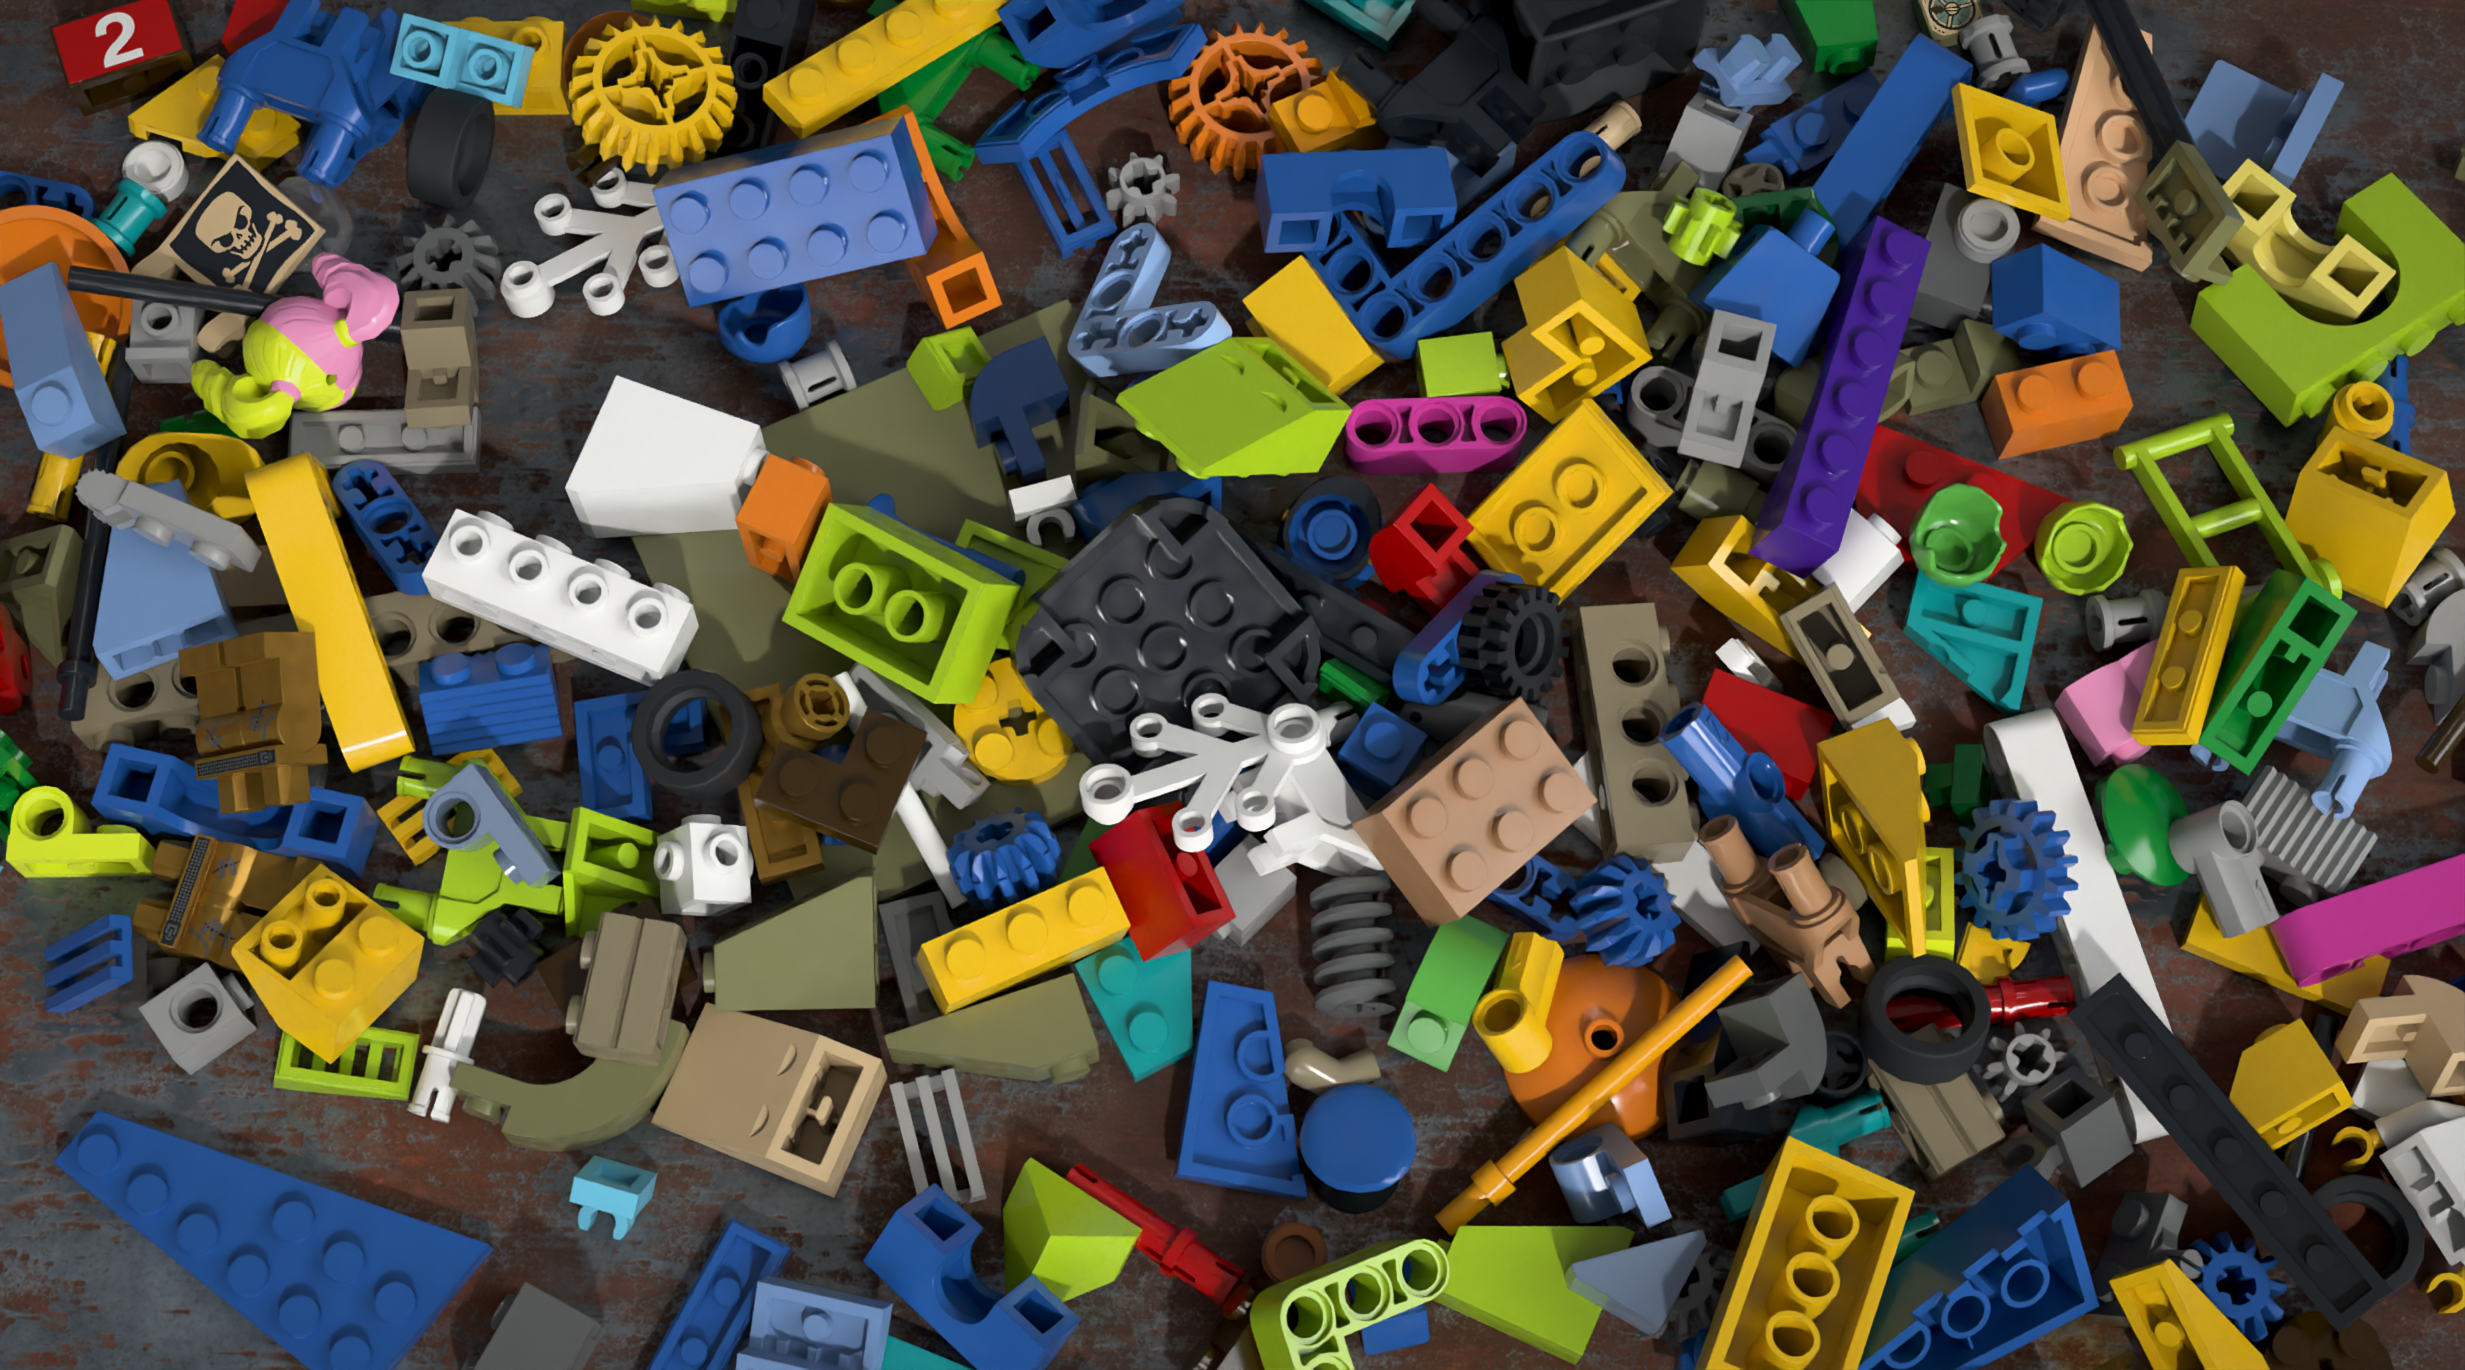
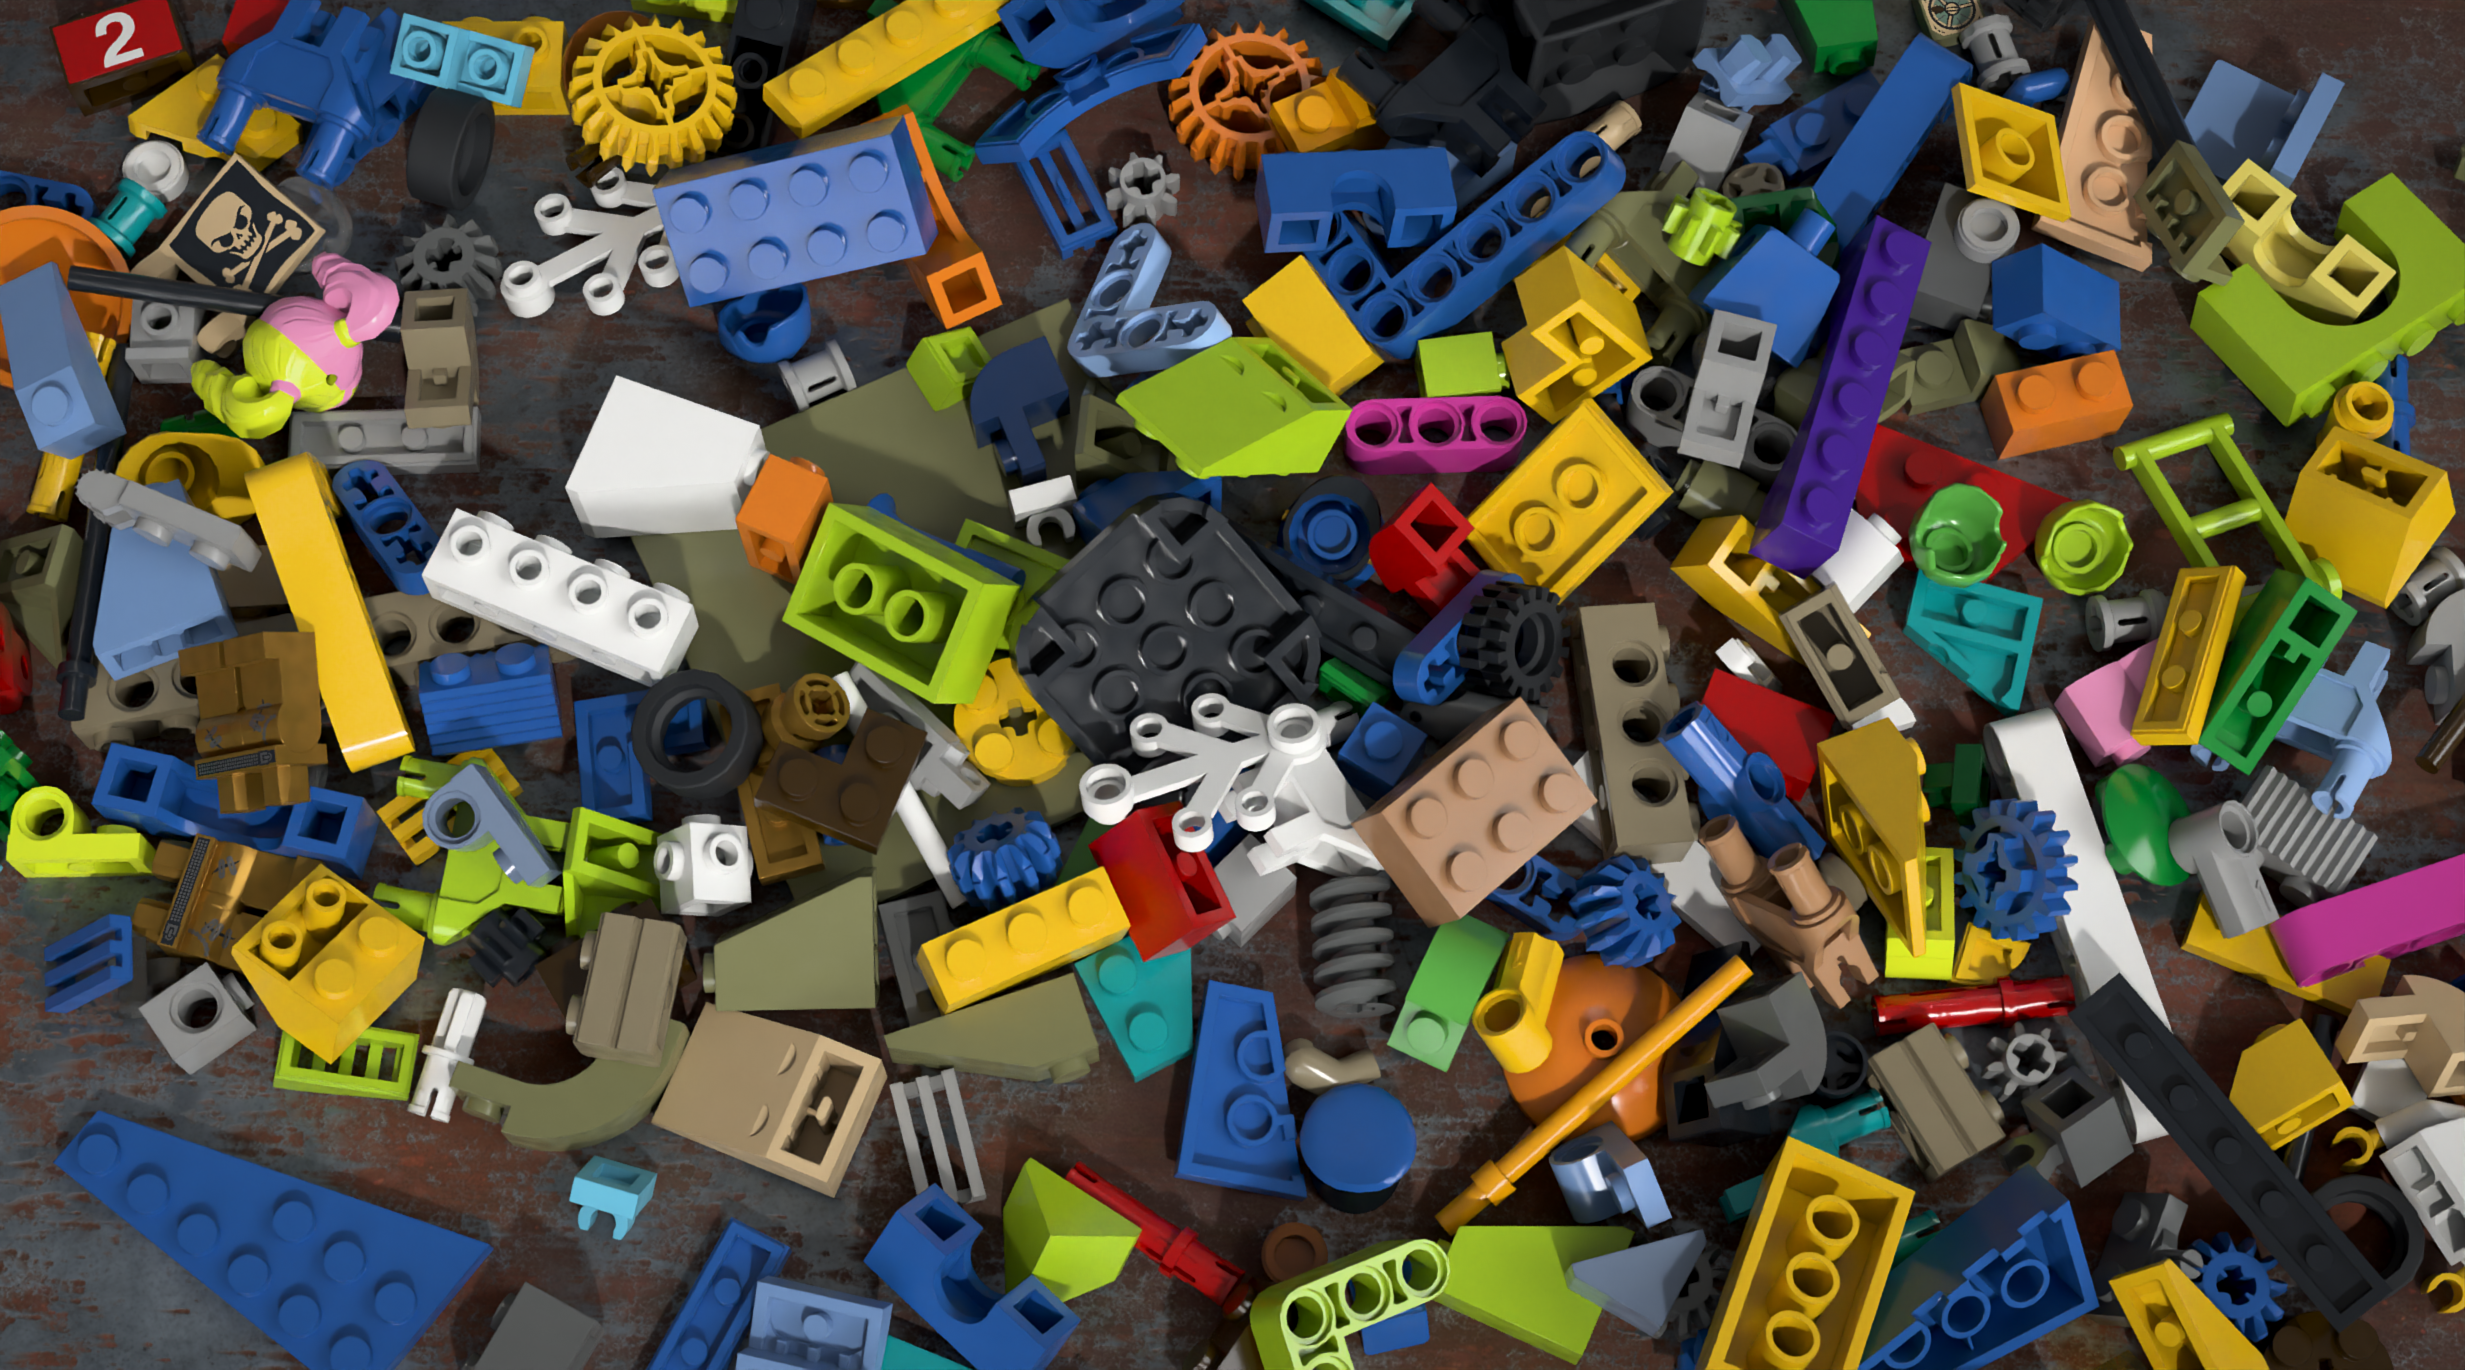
black tyre [1857,954,1991,1085] -> none

